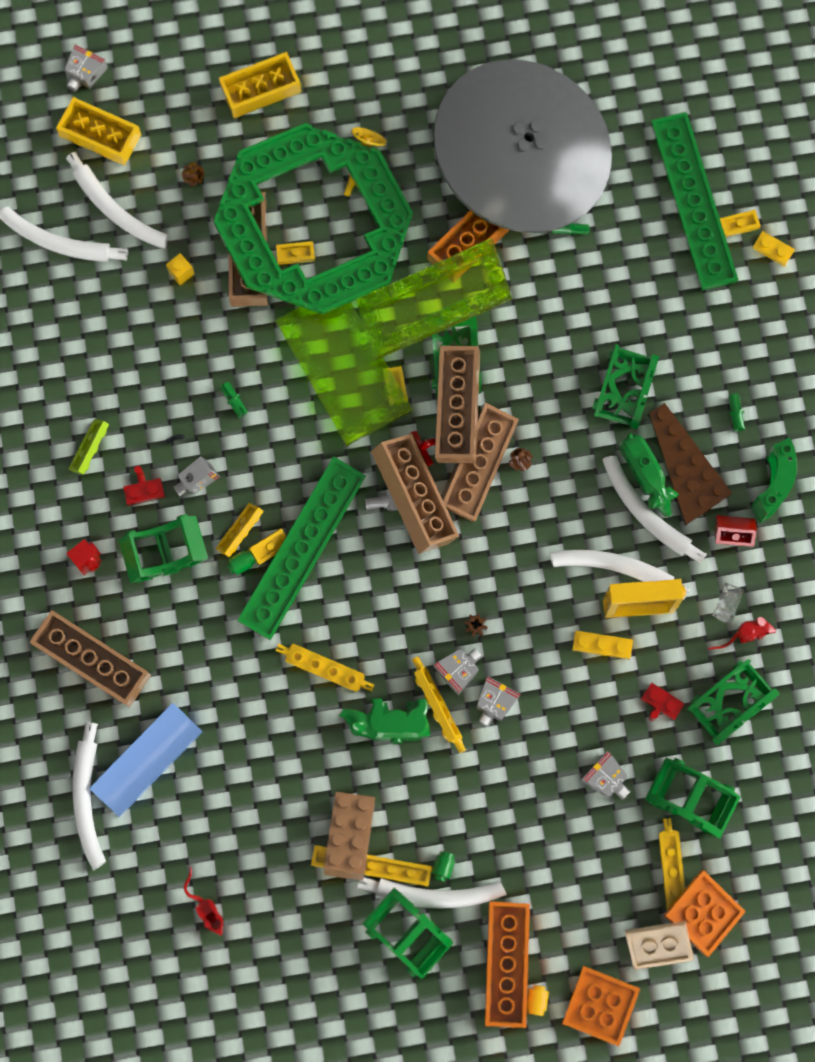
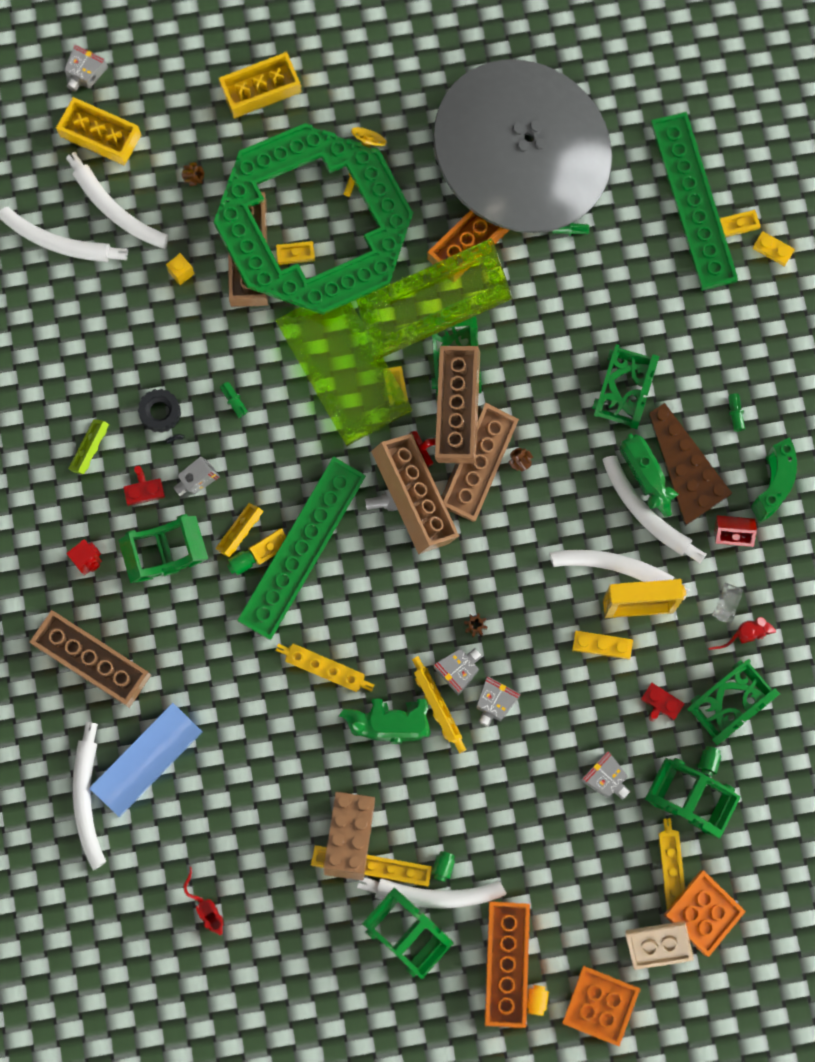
none -> black tyre [138,389,181,433]
none -> green brick [698,746,722,777]

